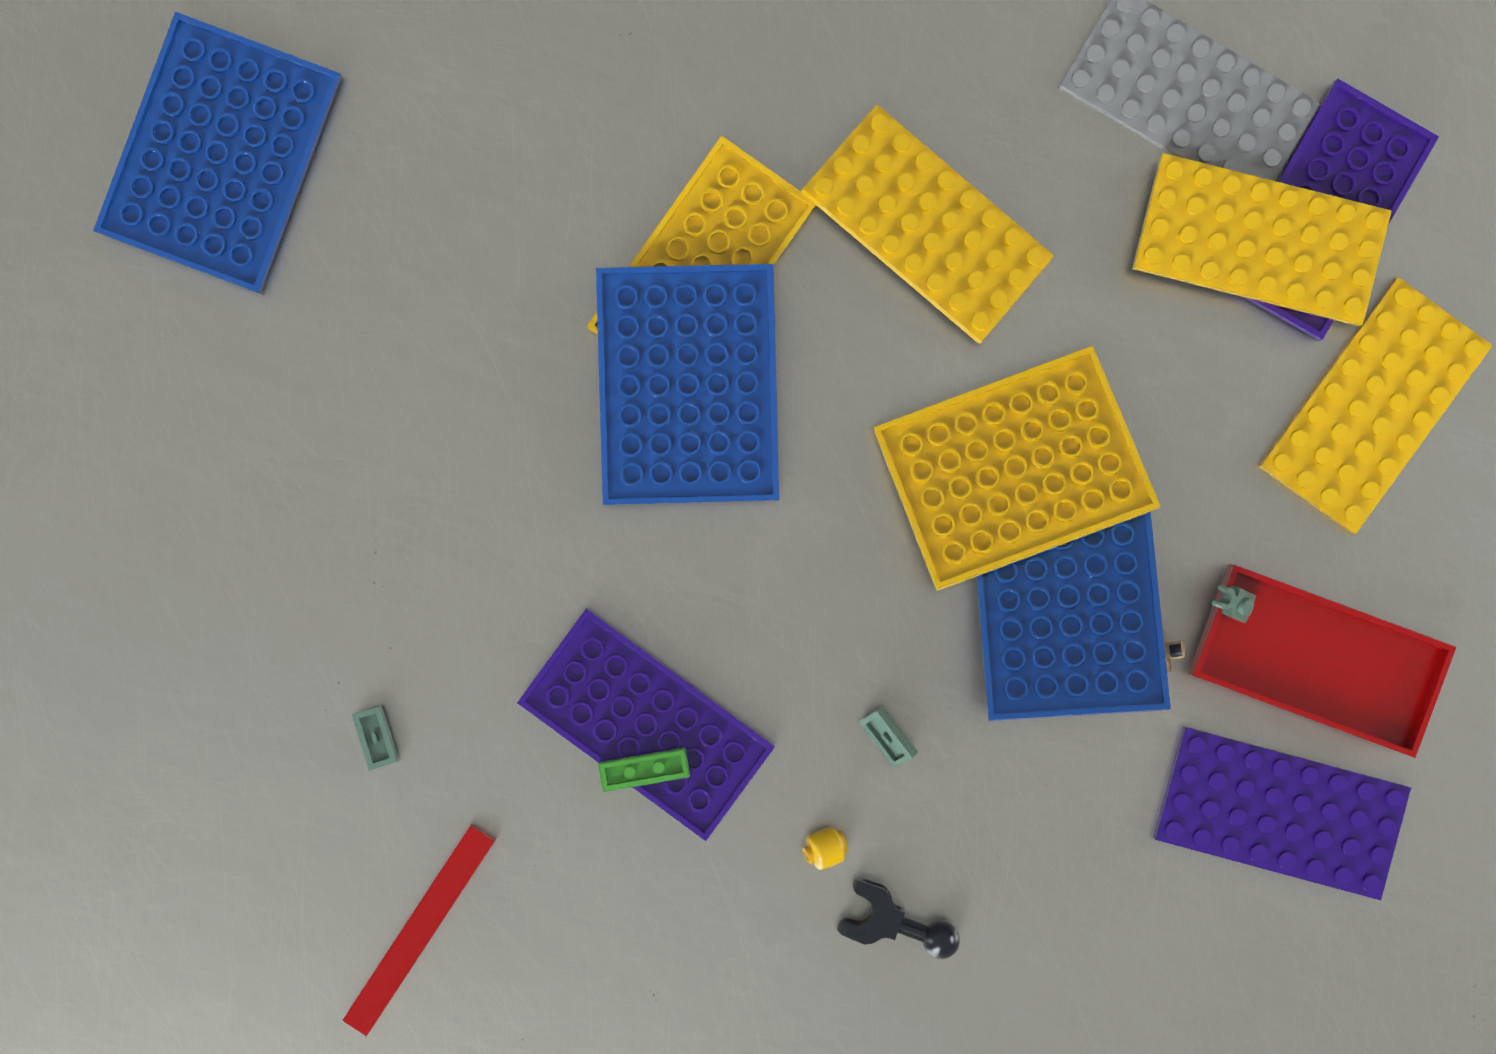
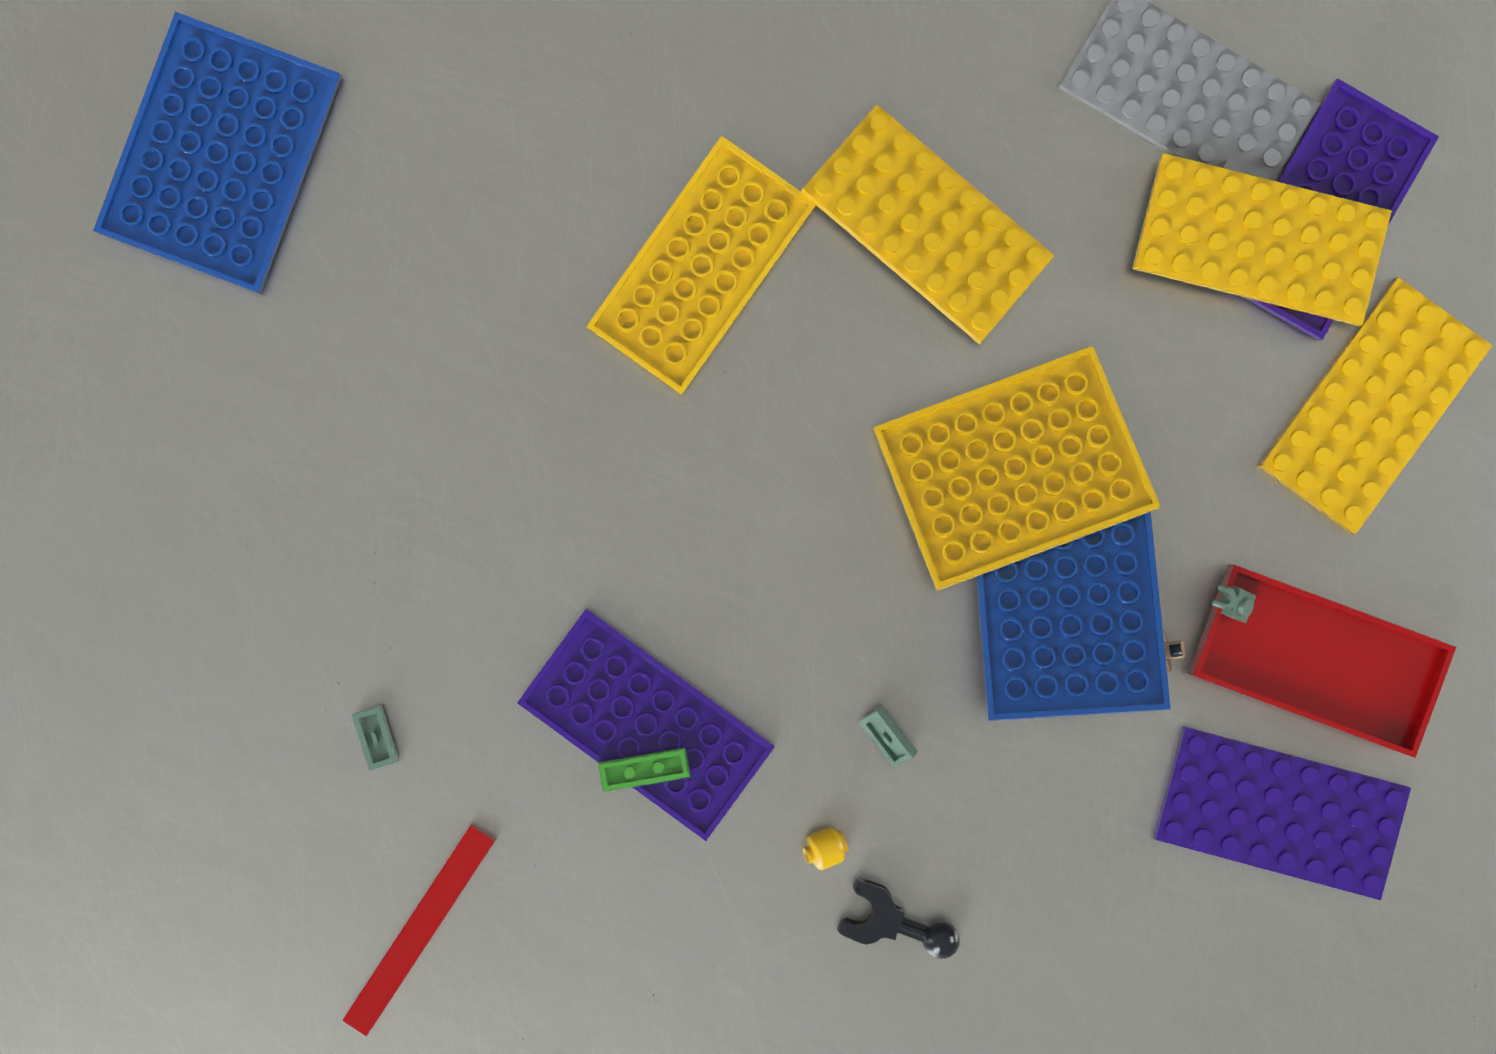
blue plate [596,264,779,505] -> none

